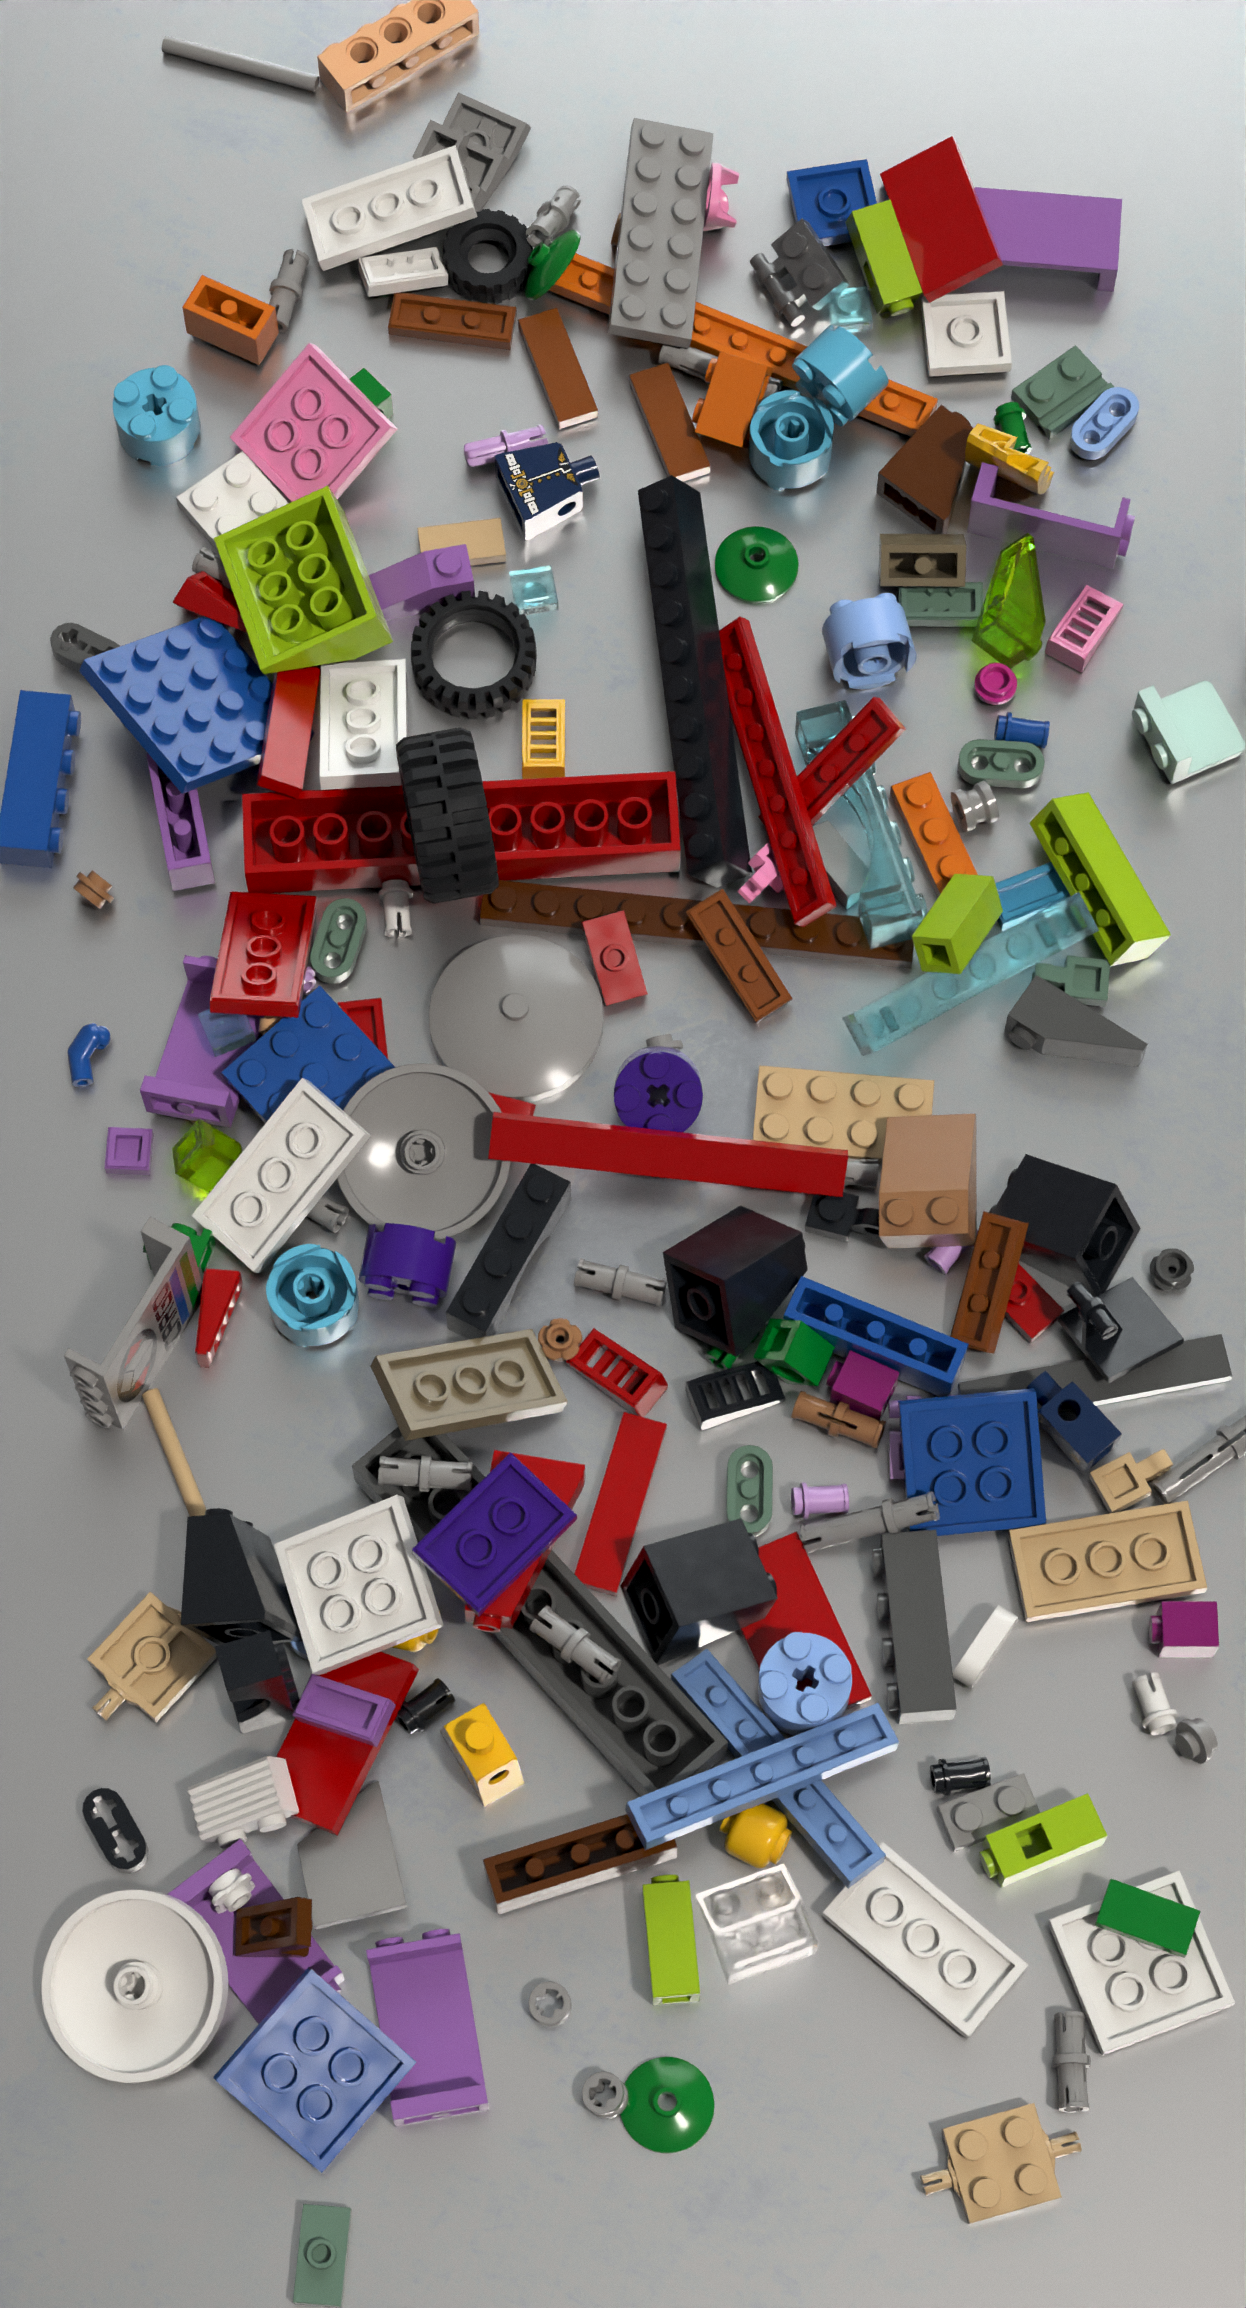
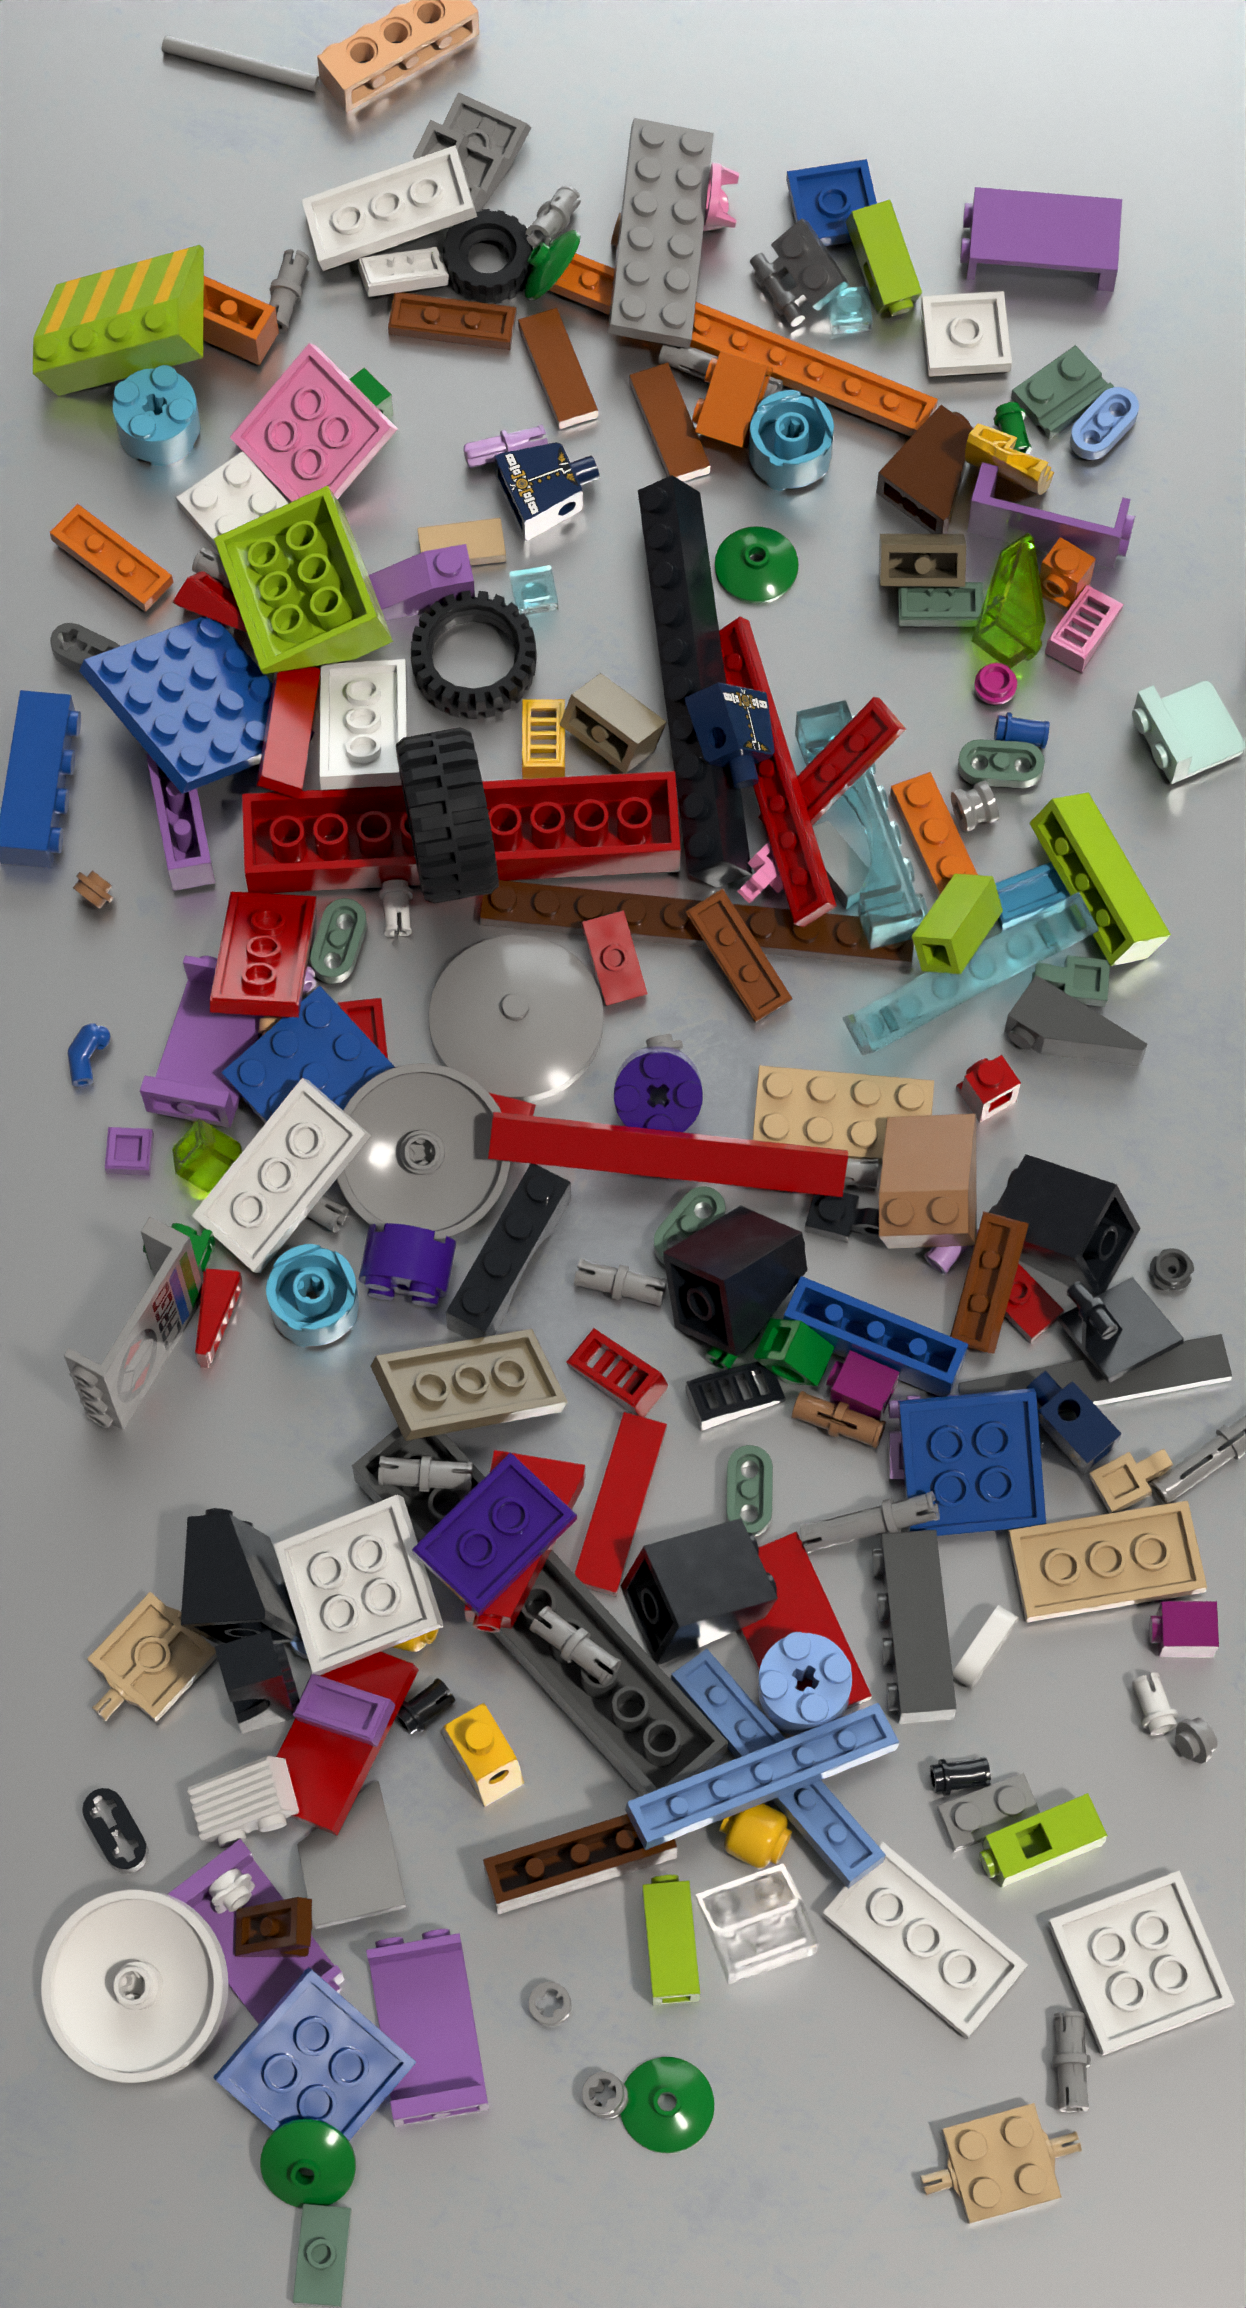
tan bar [142,1388,207,1516] -> none
clear light blue plate [198,1009,256,1057] -> none
medium nougat plate [538,1318,582,1361] -> none
lavender pin [791,1482,849,1519] -> none
medium azure brick [792,325,889,427] -> none
light blue brick [822,593,916,689] -> none
red tile [880,136,1003,303] -> none
green tile [1095,1879,1201,1958] -> none
none -> lime slope [32,245,204,396]
none -> orange plate [50,503,174,612]
none -> green dish [260,2119,356,2208]
none -> dark tan brick [559,673,667,774]
none -> sand green plate [654,1186,726,1264]
none -> dark blue torso [685,682,775,789]
none -> red brick [956,1055,1021,1123]
none -> orange brick [1033,537,1096,612]

